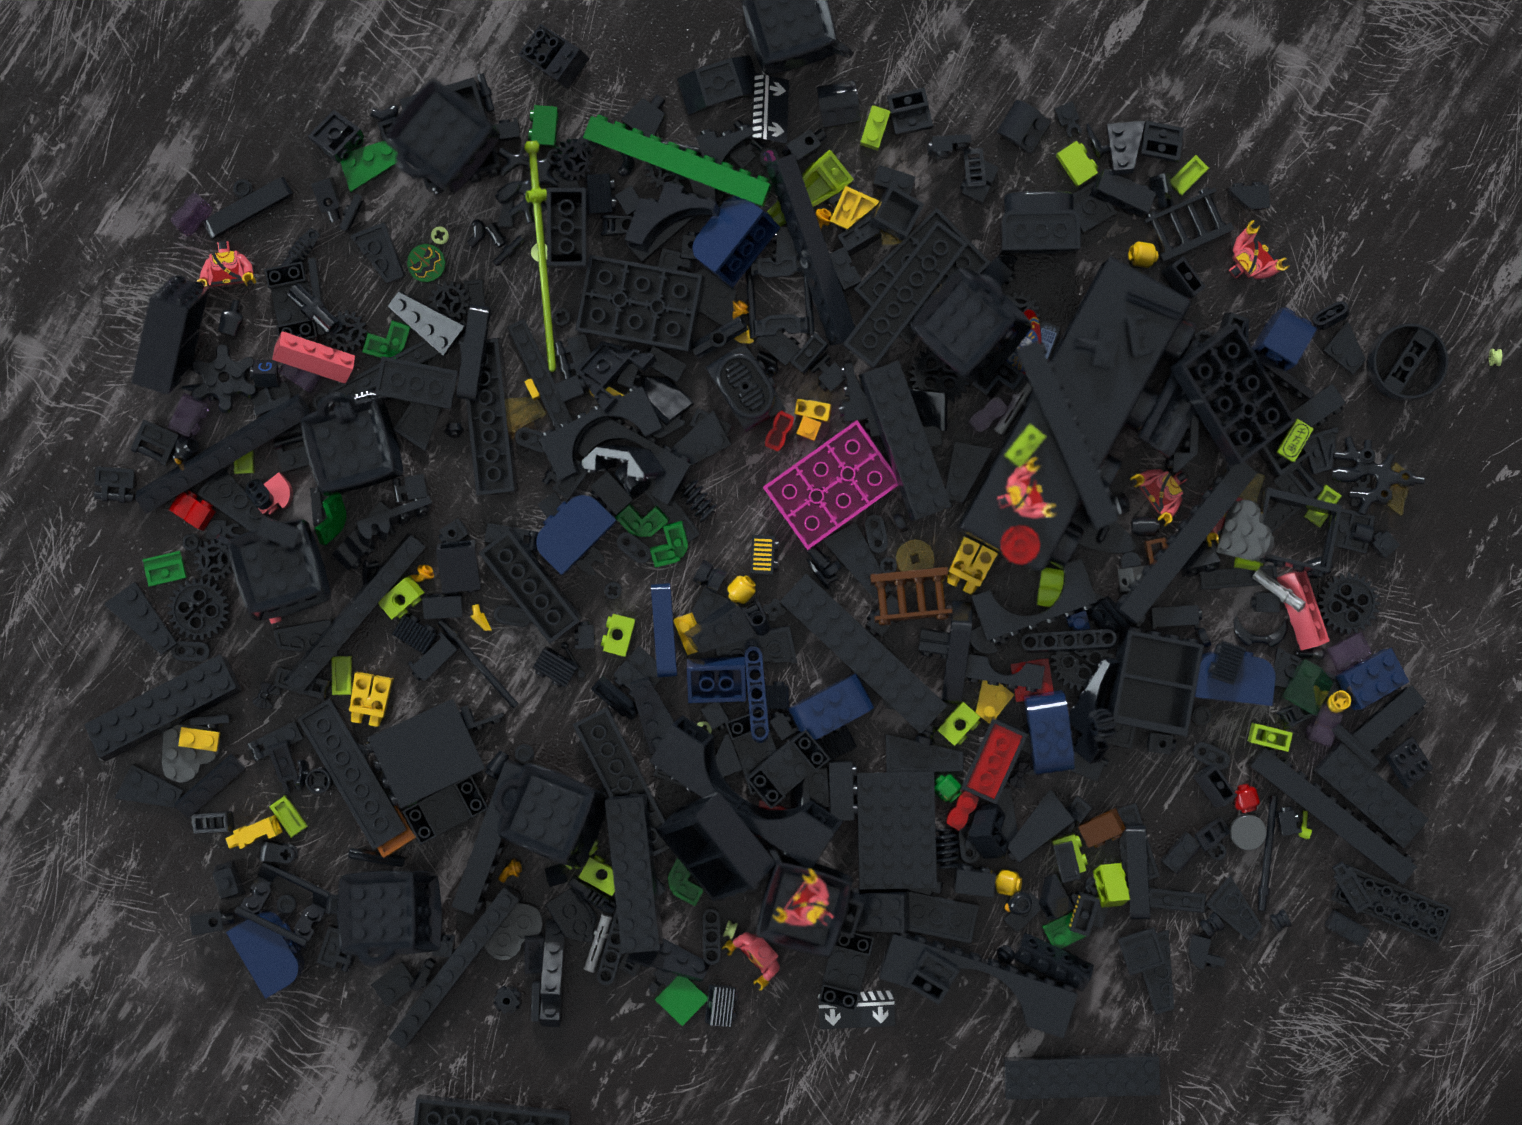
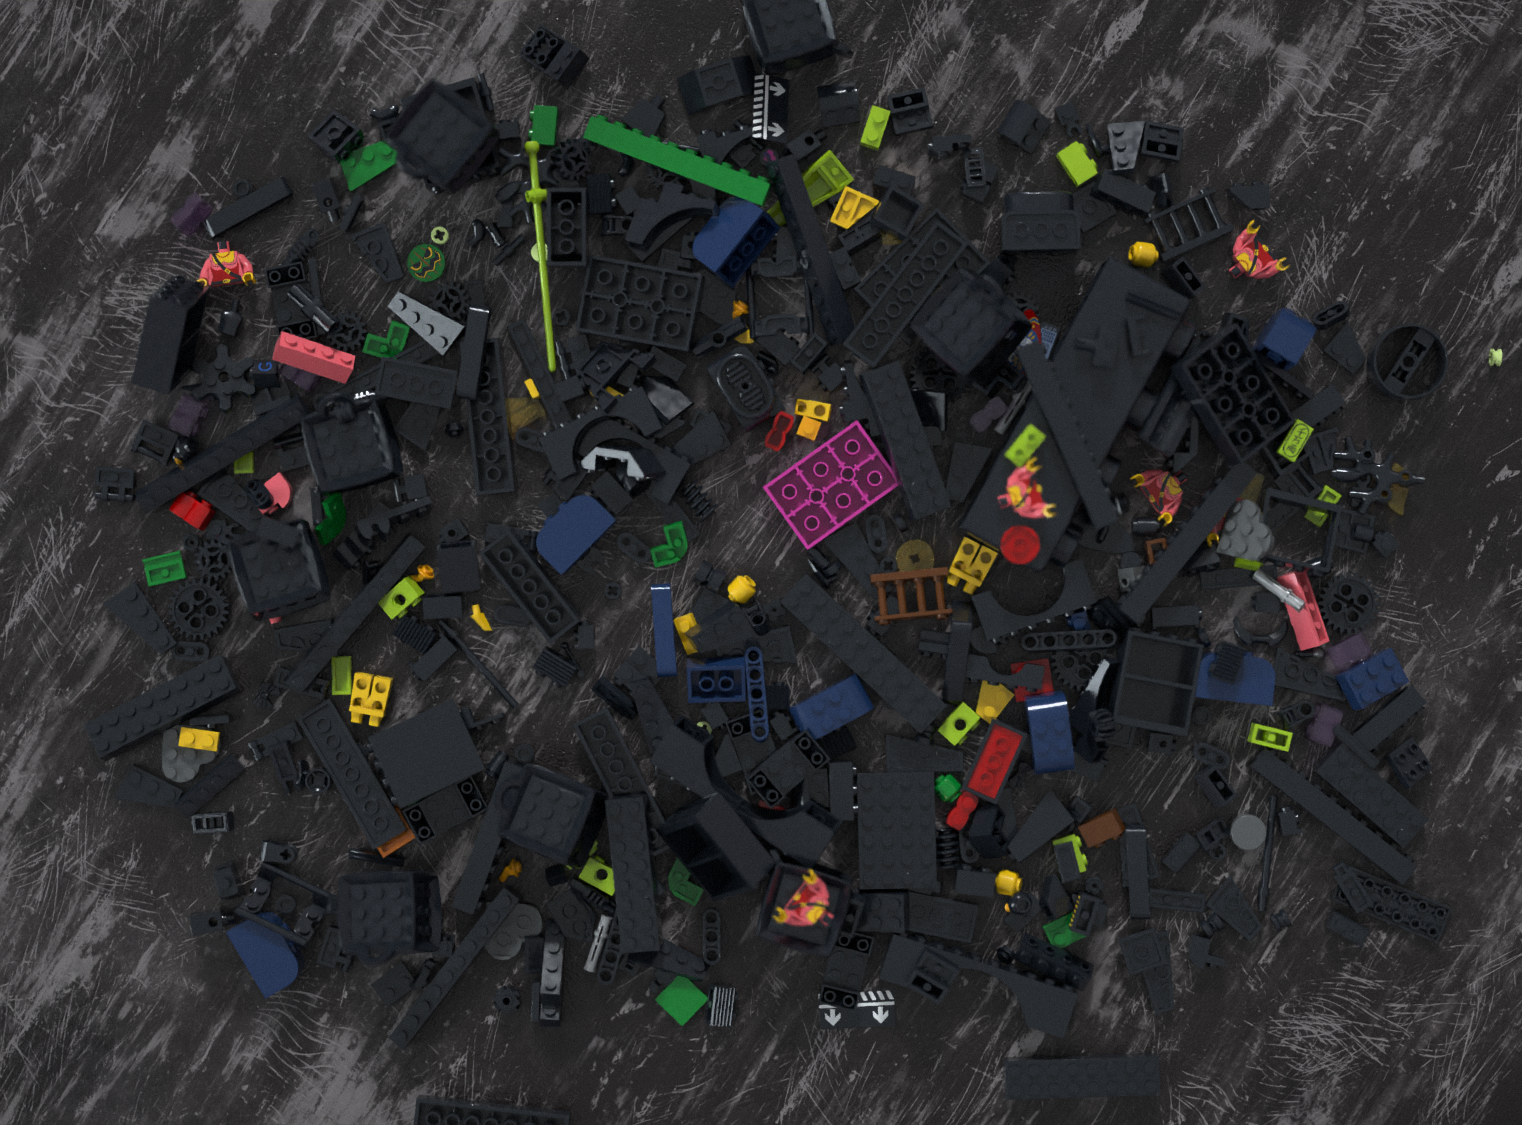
yellow hips [225,815,283,849] -> none
lime tile [269,795,308,838] -> none
lime brick [601,613,636,657] -> none
green plate [615,504,670,537] -> none
coral torso [722,932,780,990] -> none
yellowish green bush [723,920,738,940] -> none
black brick [750,535,779,574] -> none
light orange plate [815,208,832,229] -> none
lime brick [1036,567,1064,607] -> none
lime brick [1093,863,1130,908] -> none
lime tile [1170,155,1209,196] -> none
red head [1233,783,1260,813] -> none
clear green slope [1282,659,1333,716] -> none
lime hand [1298,811,1312,839] -> none
yellow wheel [1327,690,1351,713] -> none

